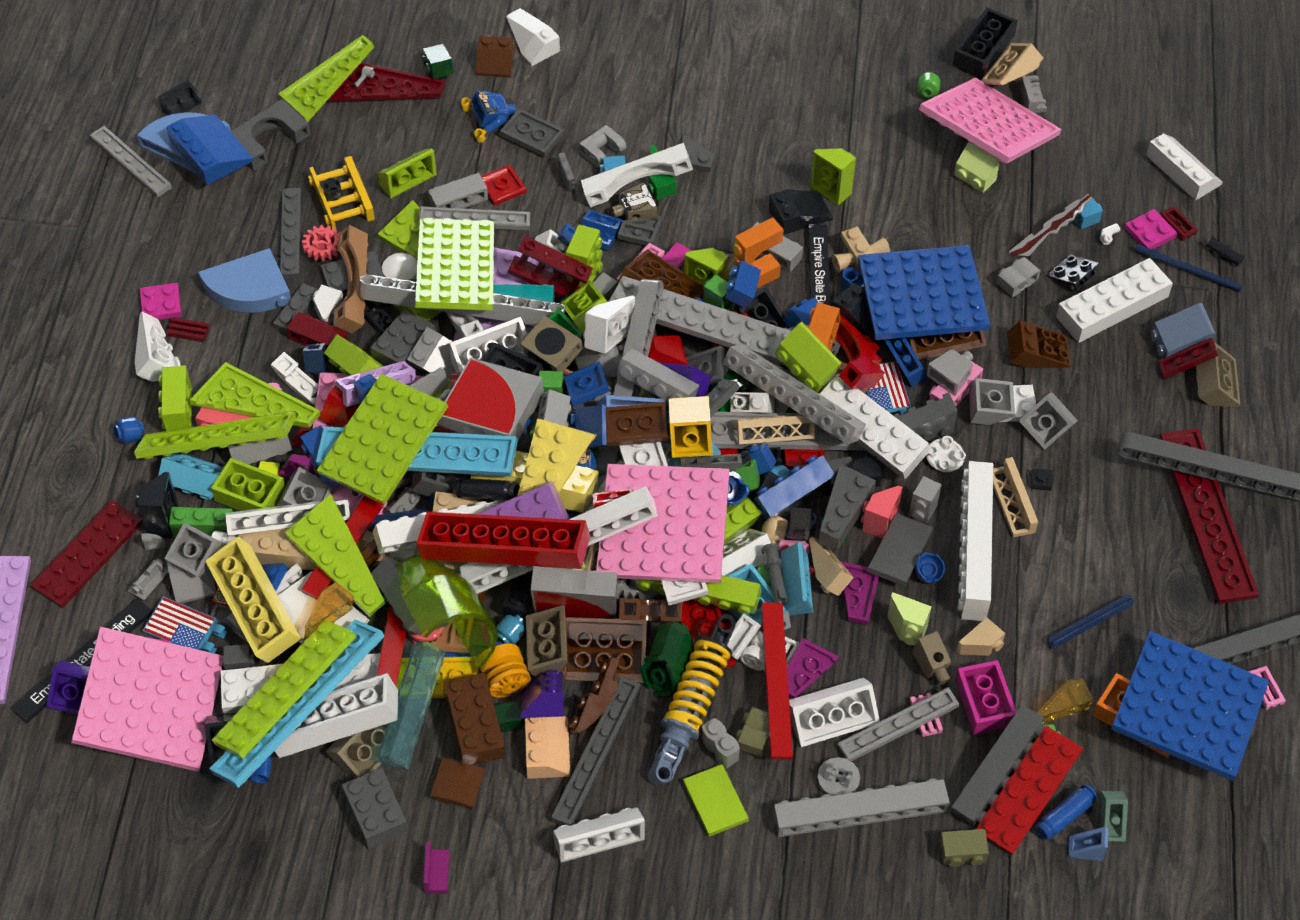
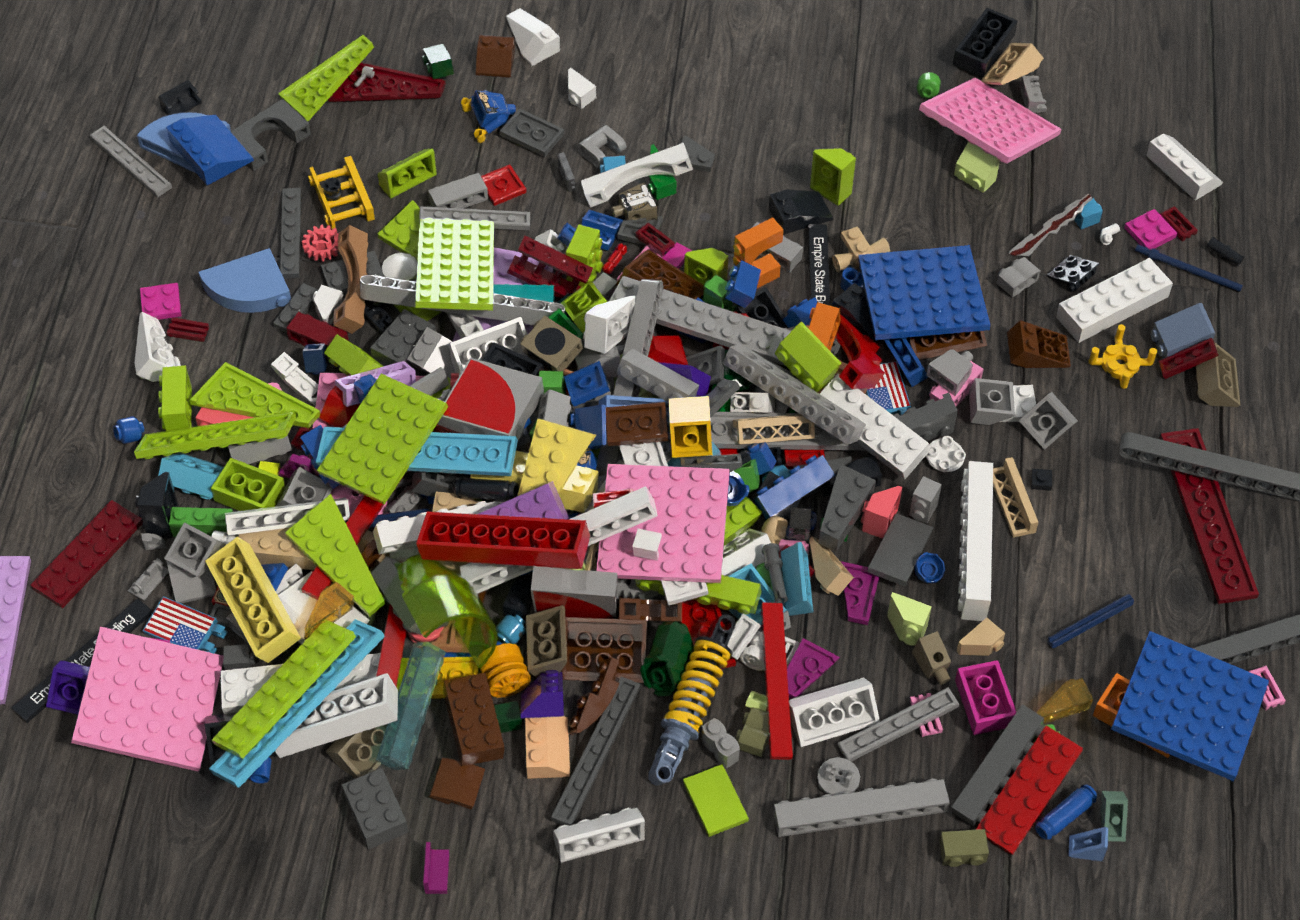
none -> white slope [568,68,596,109]
none -> red axle [602,243,627,274]
none -> white panel [632,529,662,561]
none -> dark red tile [635,223,675,257]
none -> yellowish green plate [745,691,767,711]
none -> yellow plate [1089,324,1157,389]

